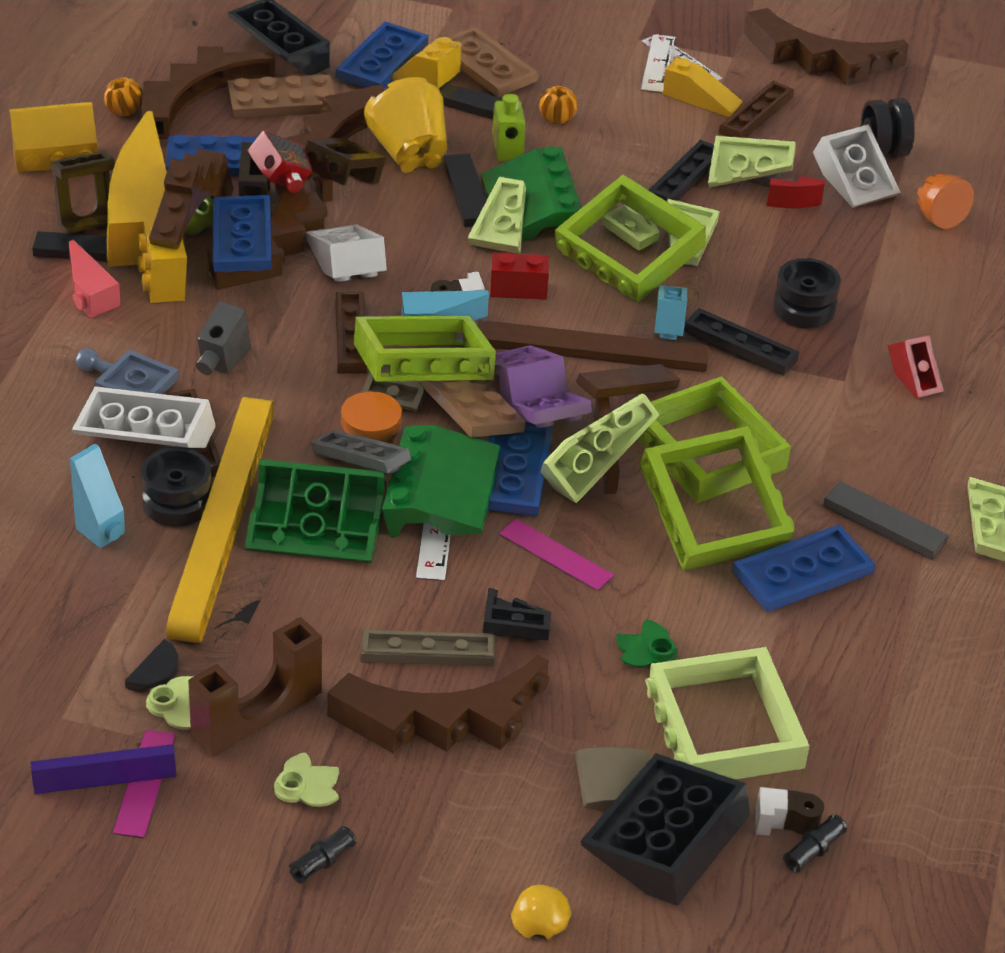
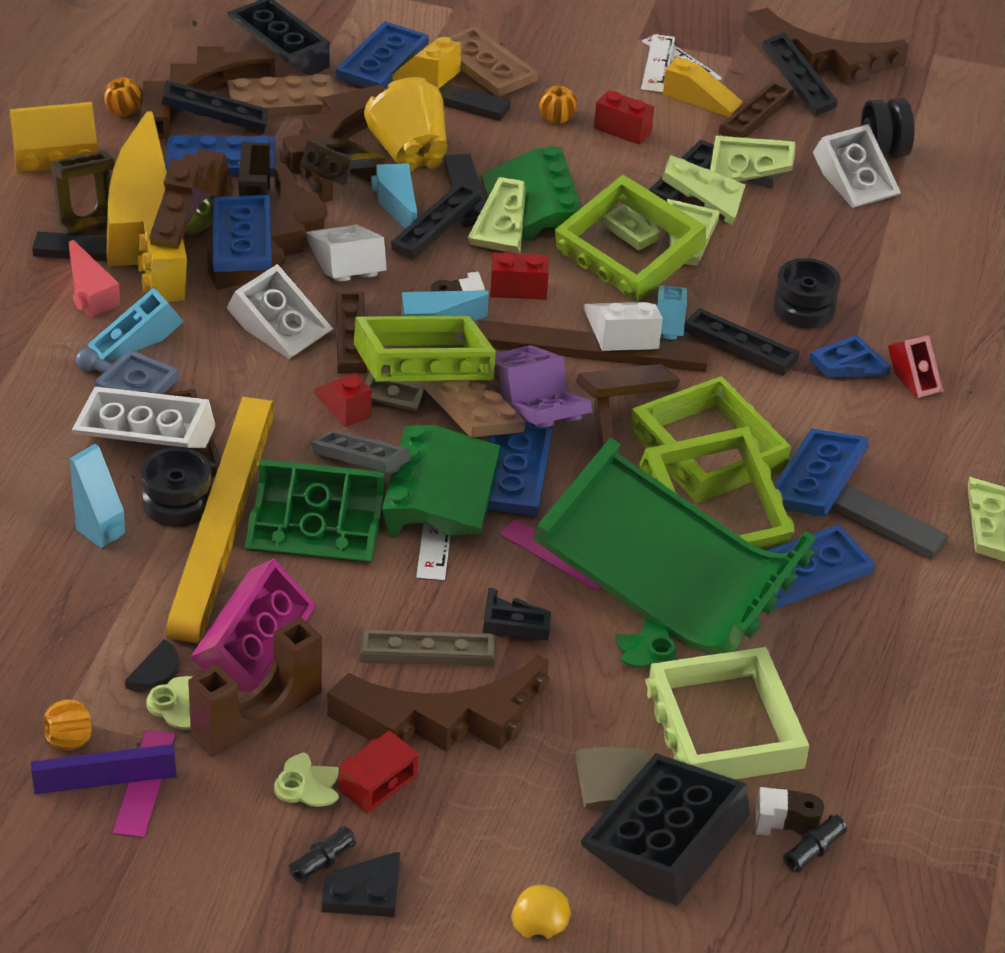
dark grey torso [196,301,251,375] -> none
red torso [248,130,312,193] -> none
orange piece [341,391,402,444] -> none
lime torso [492,94,525,162] -> none
yellowish green wedge [541,394,659,504] -> none
red slope [767,176,826,208] -> none
orange piece [917,174,974,229] -> none
none -> light orange piece [44,699,92,751]
none -> medium azure slope [87,288,184,362]
none -> black plate [161,80,268,133]
none -> dark pink slope [191,559,316,693]
none -> white slope [226,264,333,360]
none -> red slope [314,373,372,427]
none -> black wing [321,852,400,917]
none -> red brick [338,730,419,813]
none -> medium azure slope [371,164,417,229]
none -> black plate [391,181,483,260]
none -> green panel [533,437,816,655]
none -> white slope [583,302,663,351]
none -> red brick [594,90,655,145]
none -> yellowish green wing [662,155,745,226]
none -> black plate [762,32,838,116]
none -> blue plate [774,429,869,517]
none -> blue wing [809,335,891,377]

